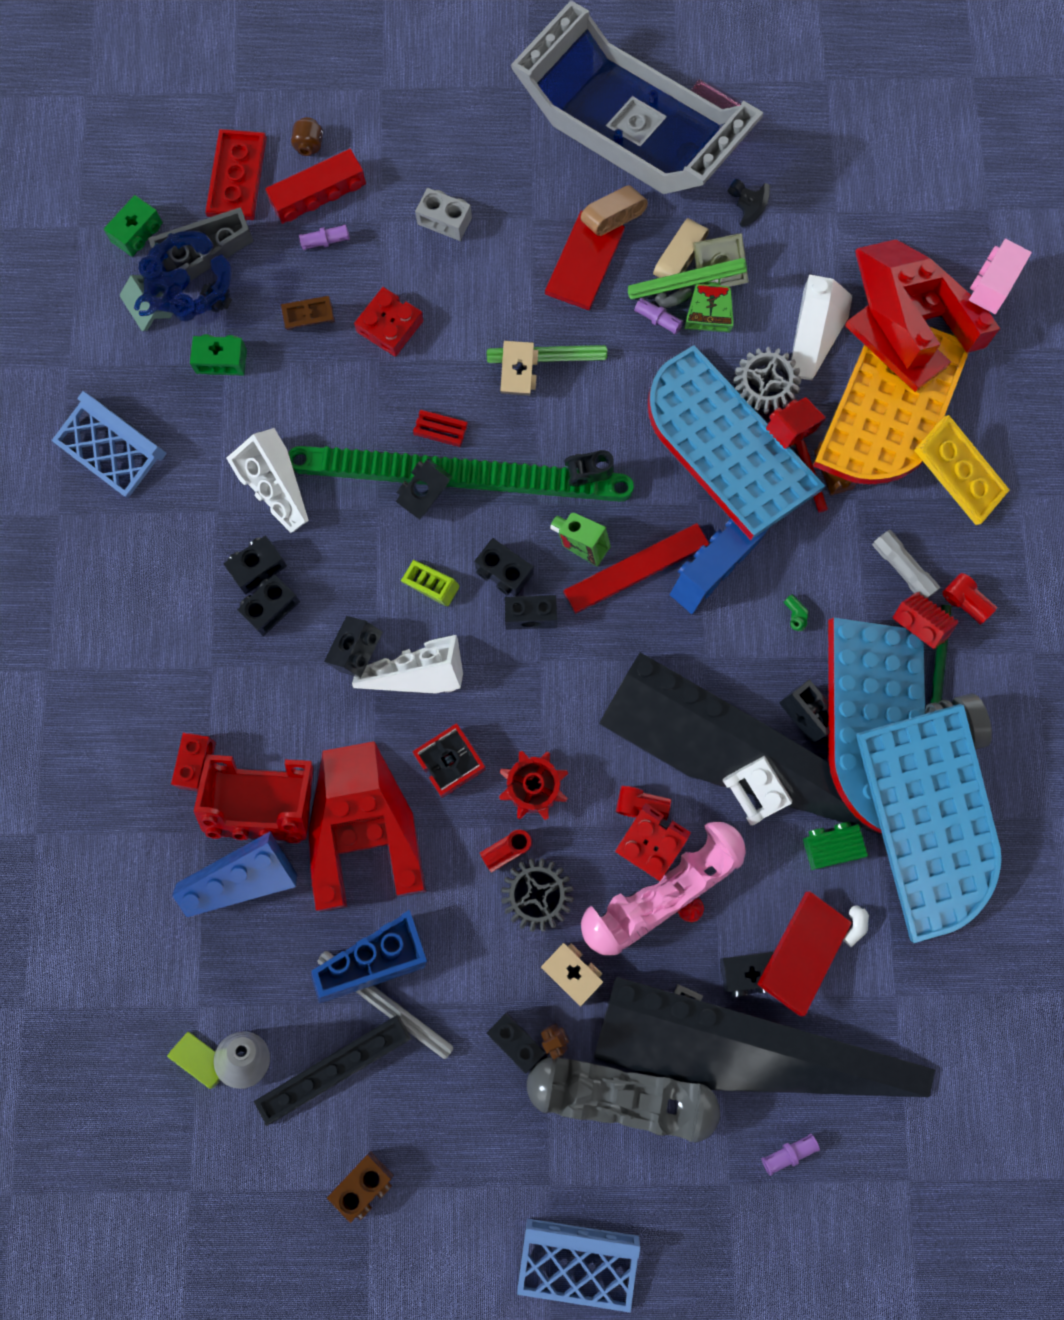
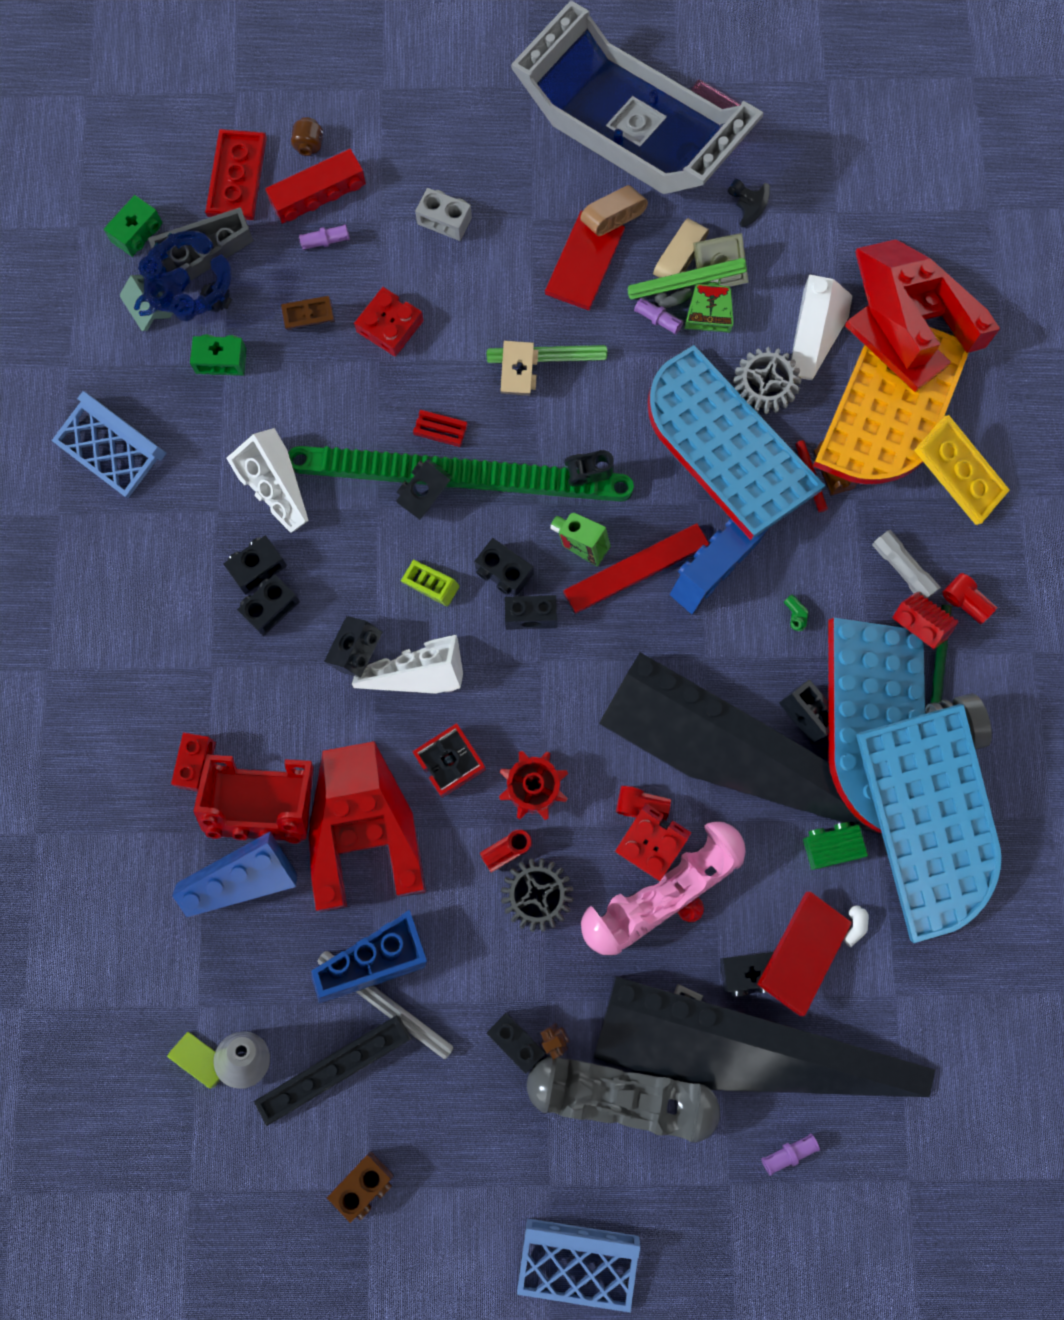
tan brick [541,943,603,1007] -> none
white plate [723,756,792,825] -> none
red brick [766,397,826,449] -> none
bright pink wedge [969,239,1032,314] -> none

